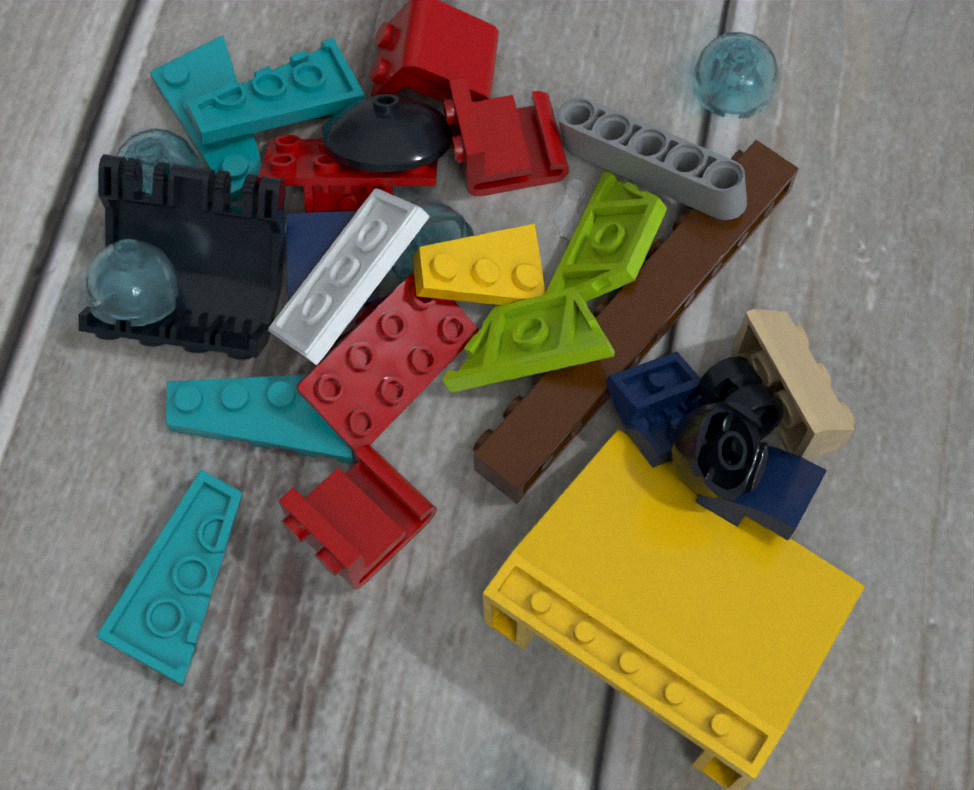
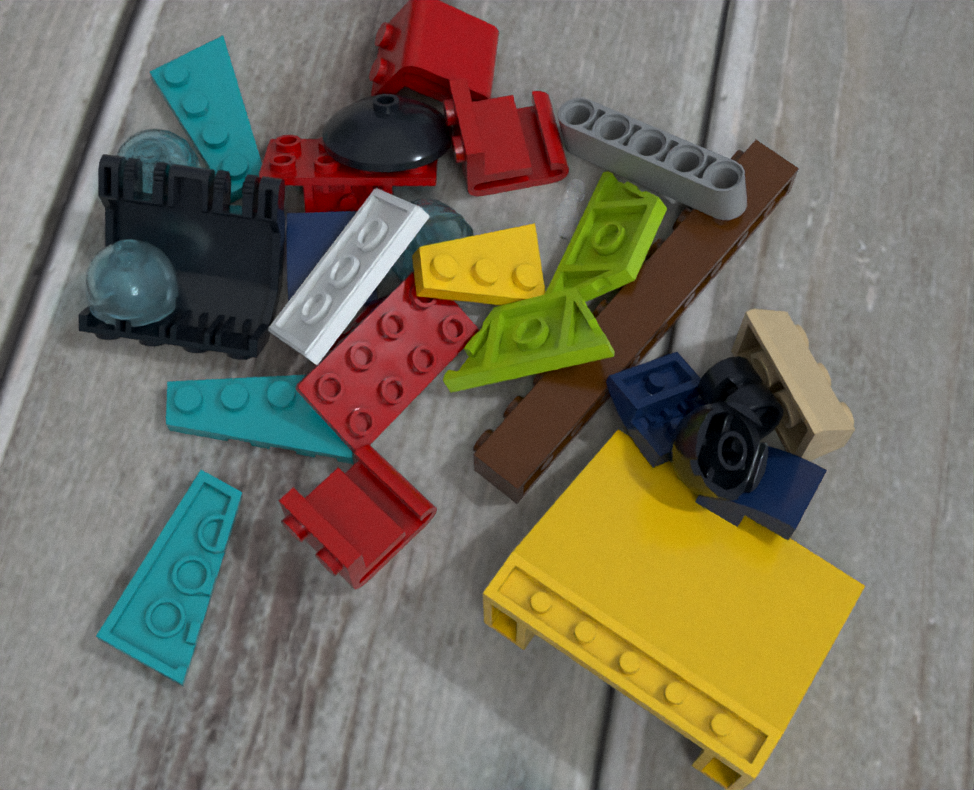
teal wing [187,37,365,145] -> none
clear light blue cylinder [693,31,779,119] -> none

